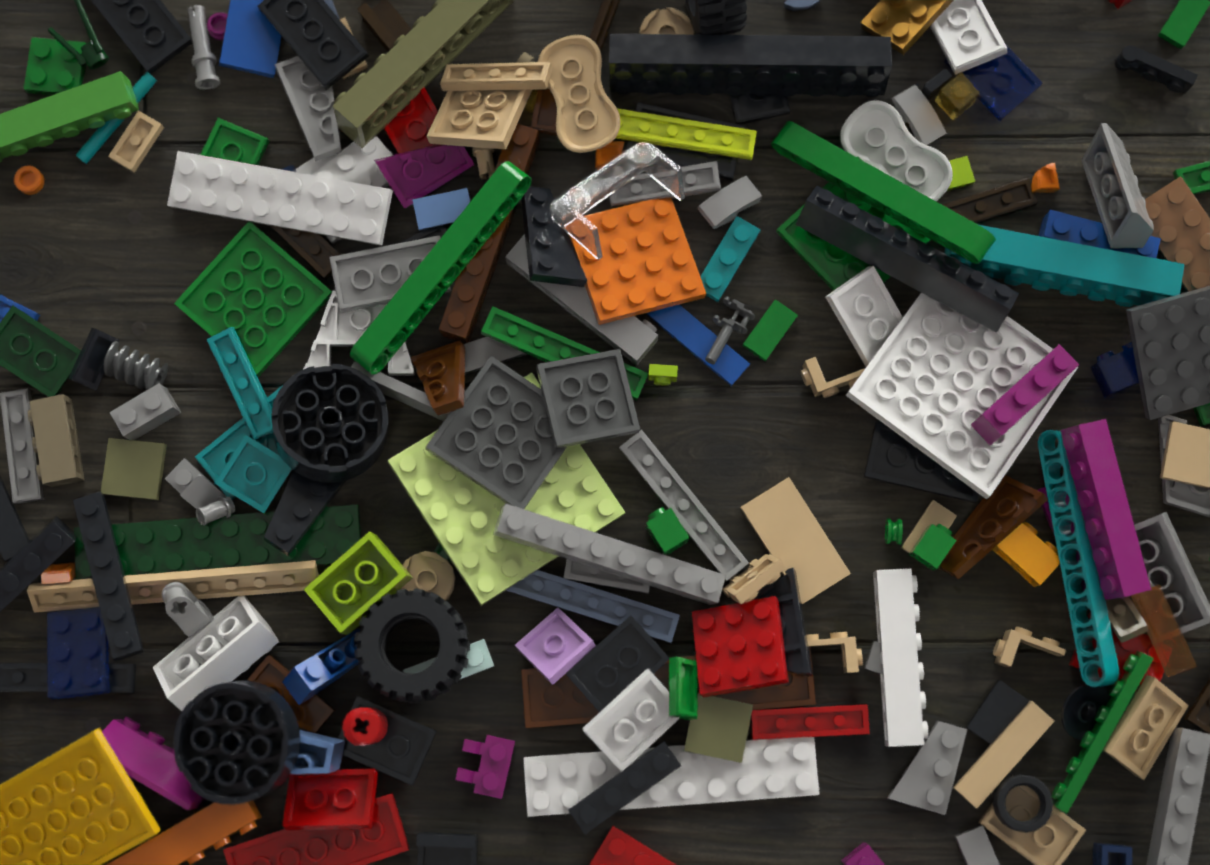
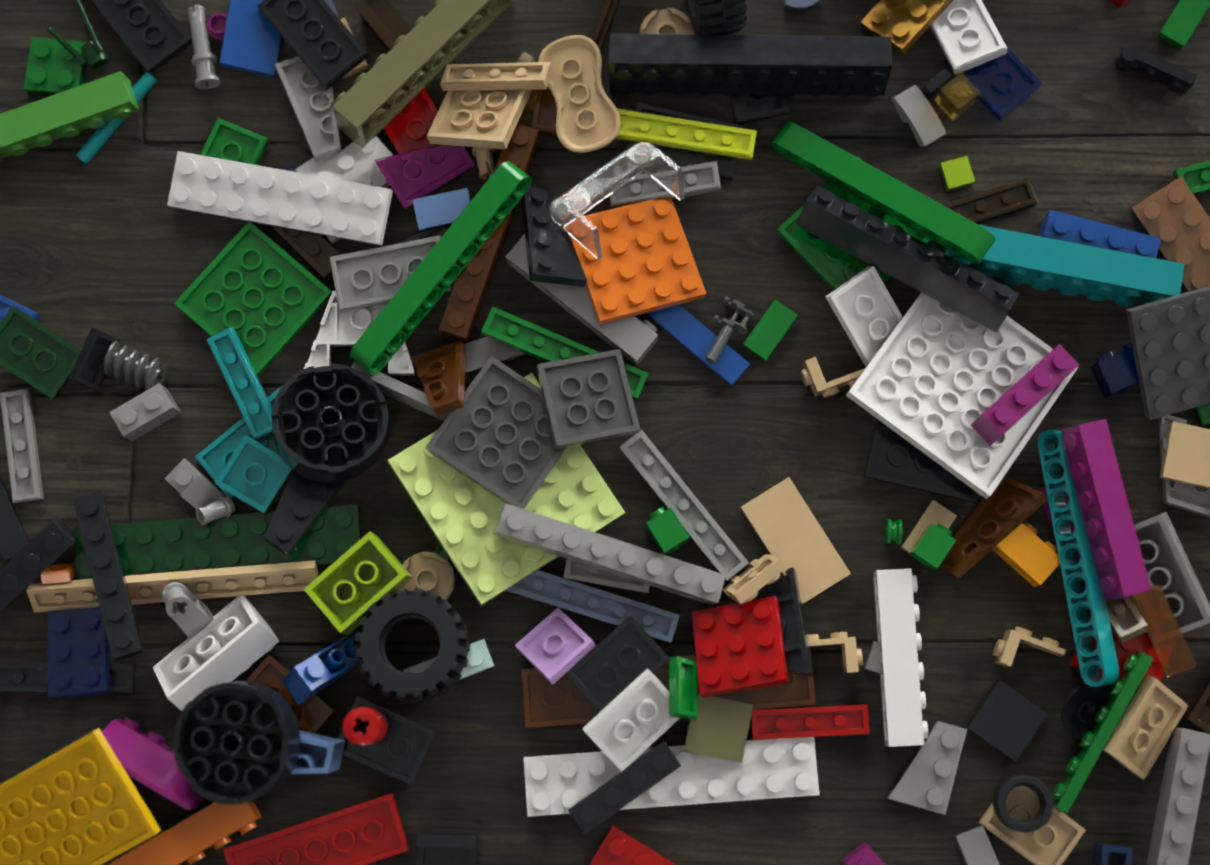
orange tile [14,166,44,195] -> none
dark tan brick [28,394,85,487] -> none
olive tile [101,438,167,501] -> none
tan plate [108,111,164,173] -> none
red plate [282,769,378,831] -> none
magenta plate [455,735,515,799] -> none
orange tile [595,141,624,170] -> none
lime plate [648,364,678,386] -> none
light grey slope [698,176,762,229] -> none
teal plate [700,216,761,302] -> none
white plate [840,100,953,201] -> none
tan tile [953,701,1054,808] -> none
orange tile [1031,163,1060,193] -> none
light grey slope [1081,123,1154,249] -> none

